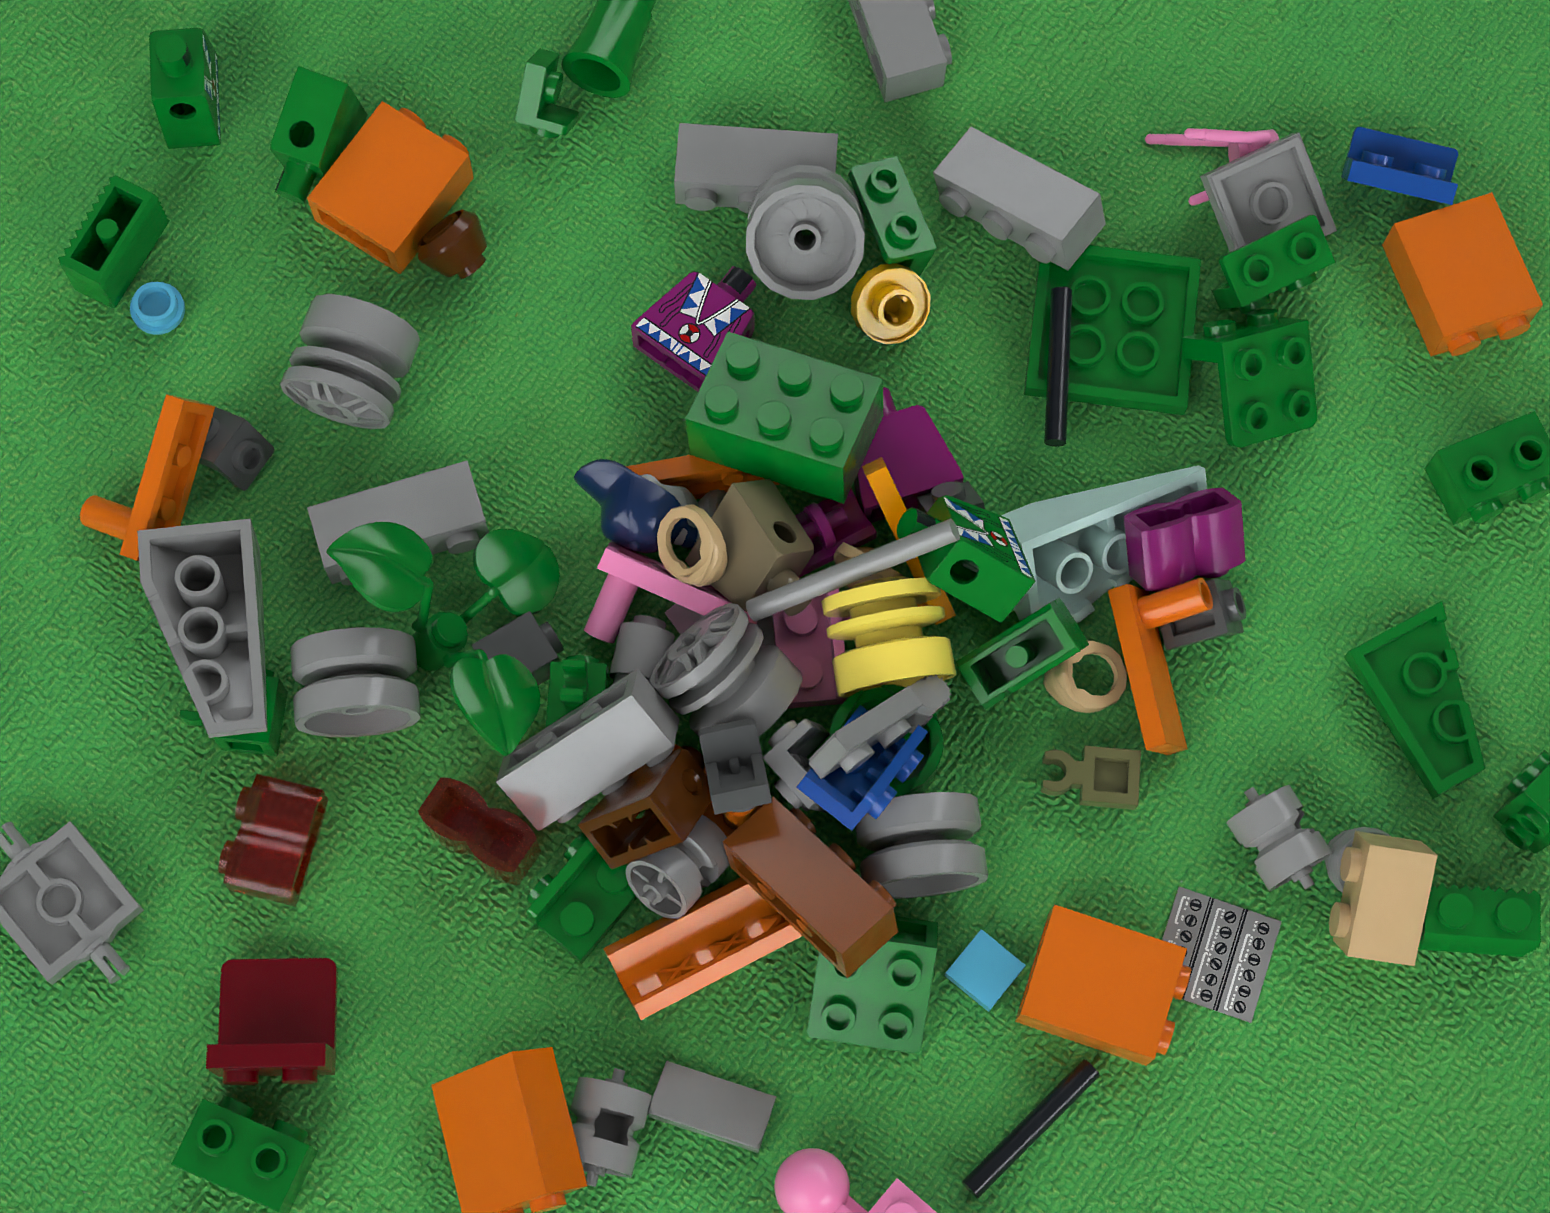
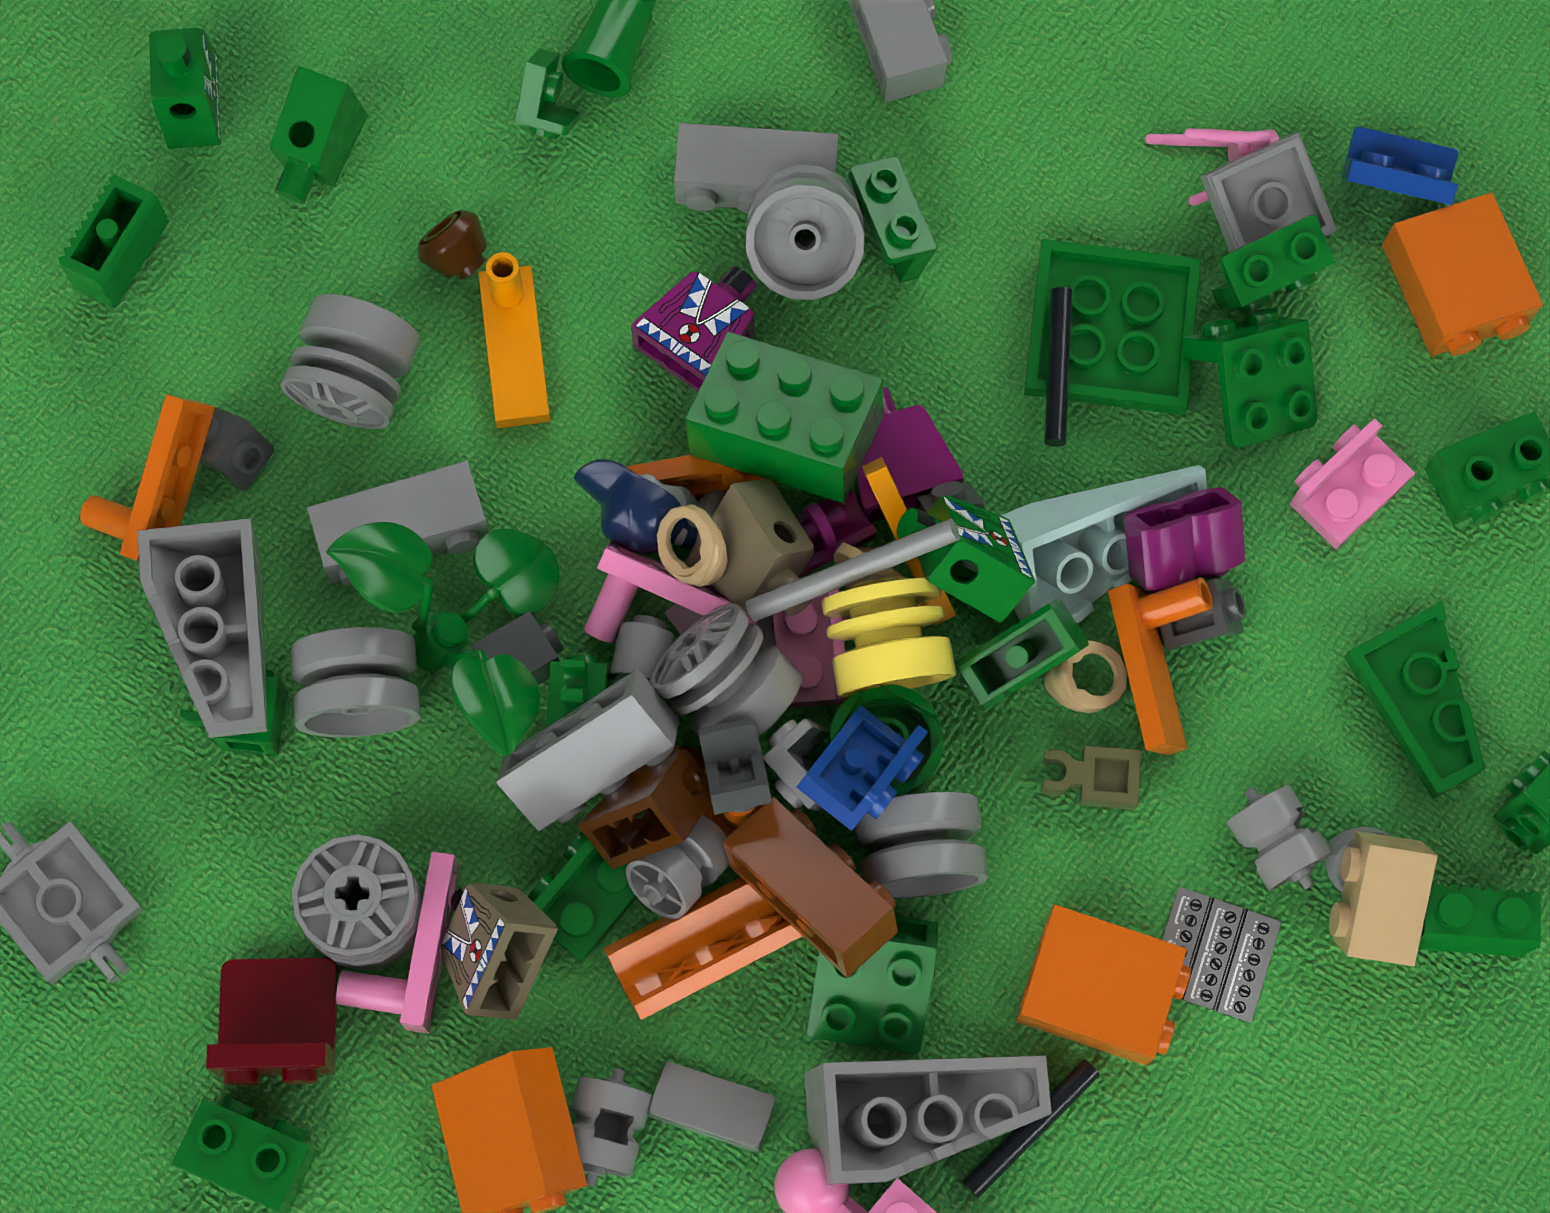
medium azure plate [130,282,185,335] -> none
clear red brick [218,774,328,907] -> none
orange brick [307,101,474,275] -> none
clear red brick [418,778,541,885] -> none
light grey hinge [808,675,952,779] -> none
yellow plate [851,263,931,345] -> none
light grey brick [933,127,1106,271] -> none
medium azure tile [944,929,1026,1012] -> none
none -> light grey wheel [292,834,423,972]
none -> bright pink piece [336,852,460,1034]
none -> dark tan torso [441,882,558,1020]
none -> light orange piece [478,252,551,429]
none -> light grey wedge [804,1056,1052,1185]
none -> bright pink bracket [1289,418,1416,550]

